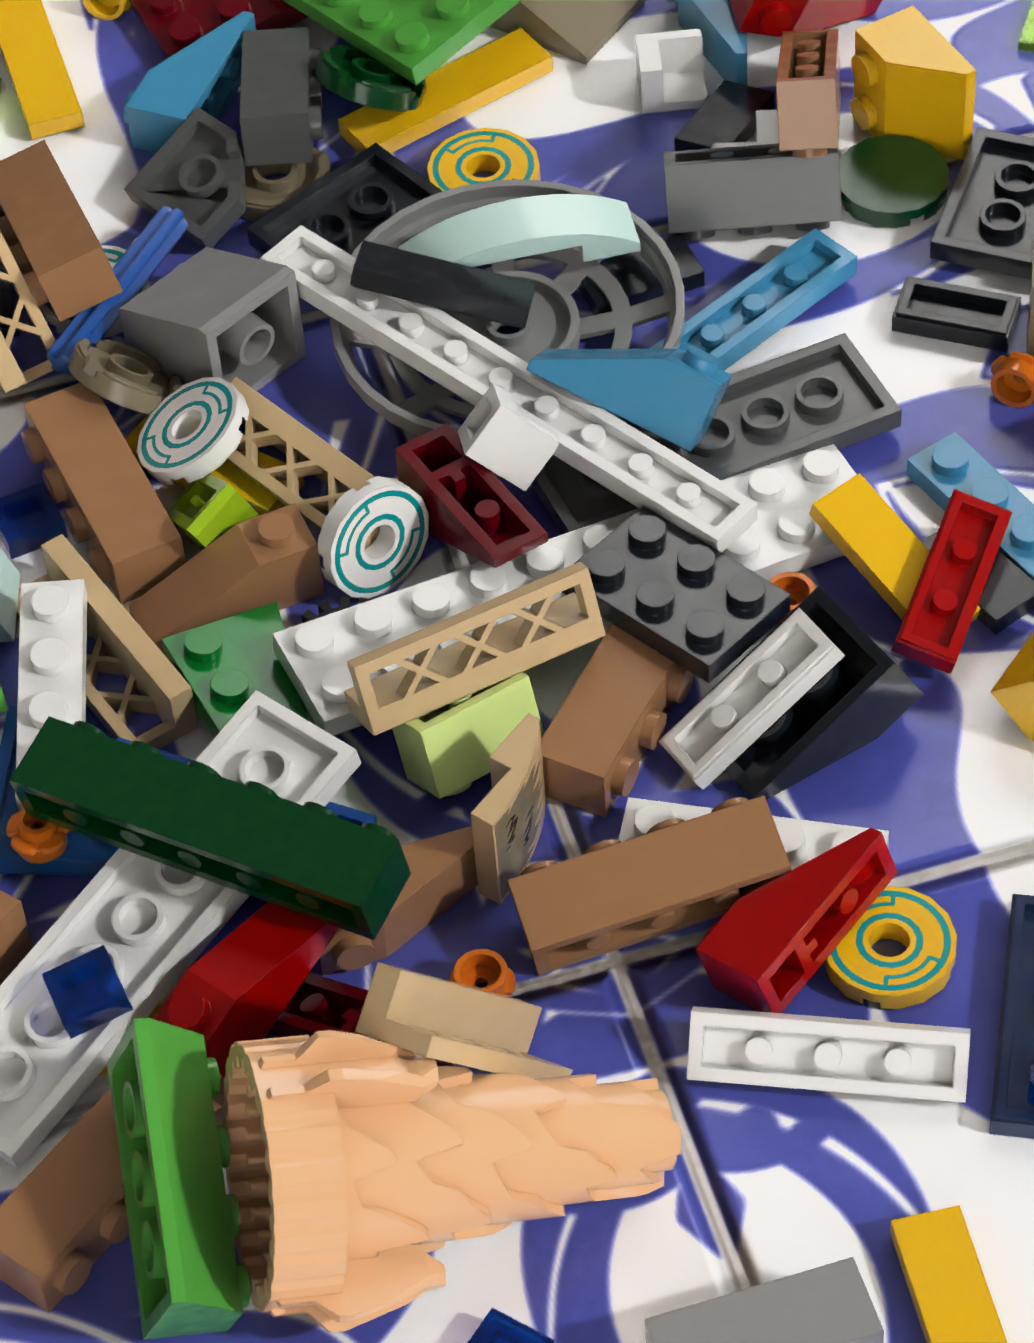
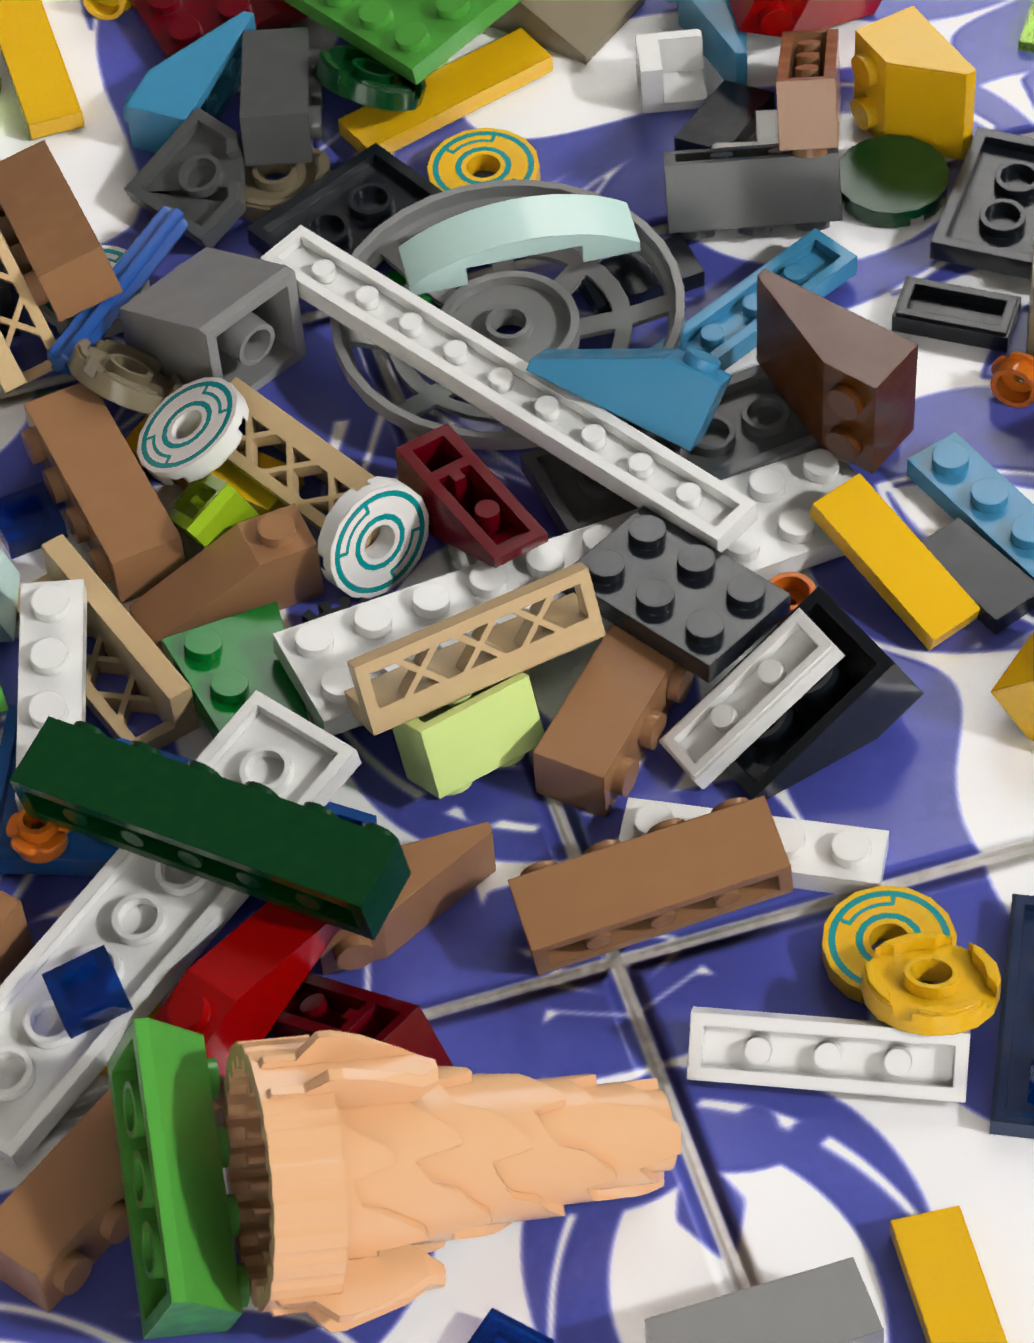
black tile [350,240,536,329] -> none
tan fence [355,962,573,1079] -> none
orange plate [449,949,516,996] -> none
white panel [457,383,559,491] -> none
tan slope [470,713,546,905] -> none
red slope [696,828,898,1013] -> none
red tile [891,489,1013,675] -> none
none -> reddish brown slope [756,268,918,474]
none -> yellow tile [861,932,1001,1036]

